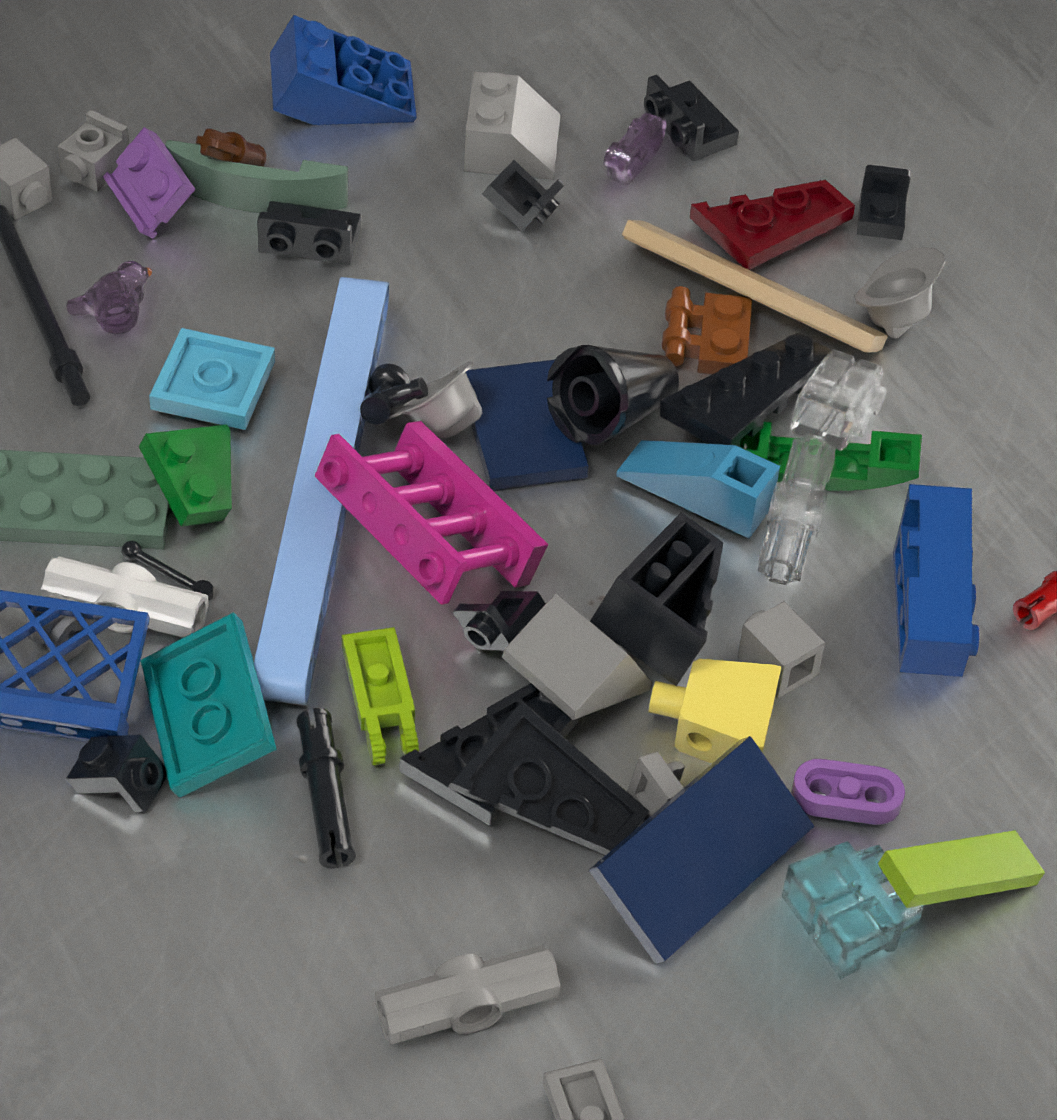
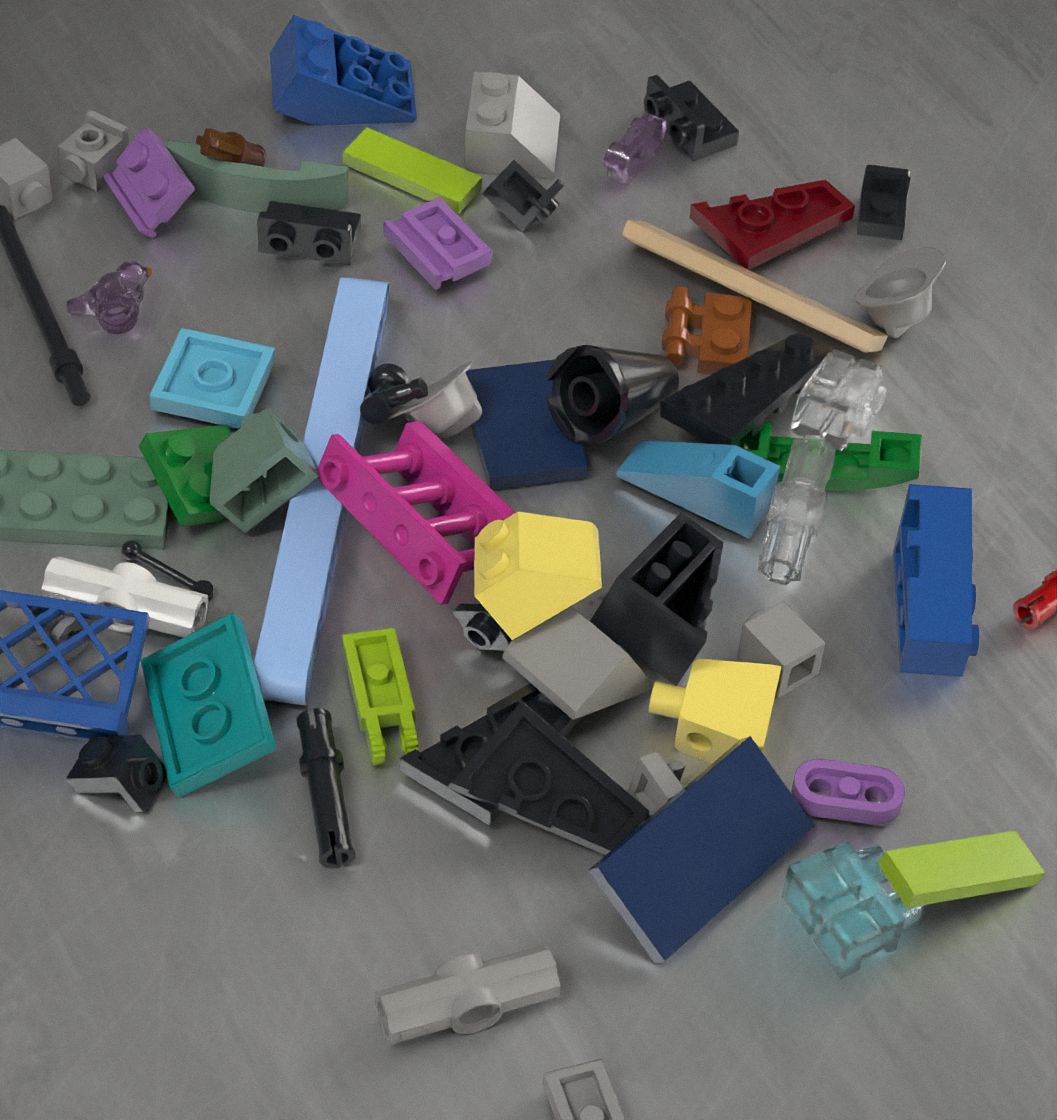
none -> sand green torso [210,409,319,533]
none -> lime tile [342,127,483,215]
none -> medium lavender plate [383,197,492,290]
none -> light yellow slope [474,512,602,640]

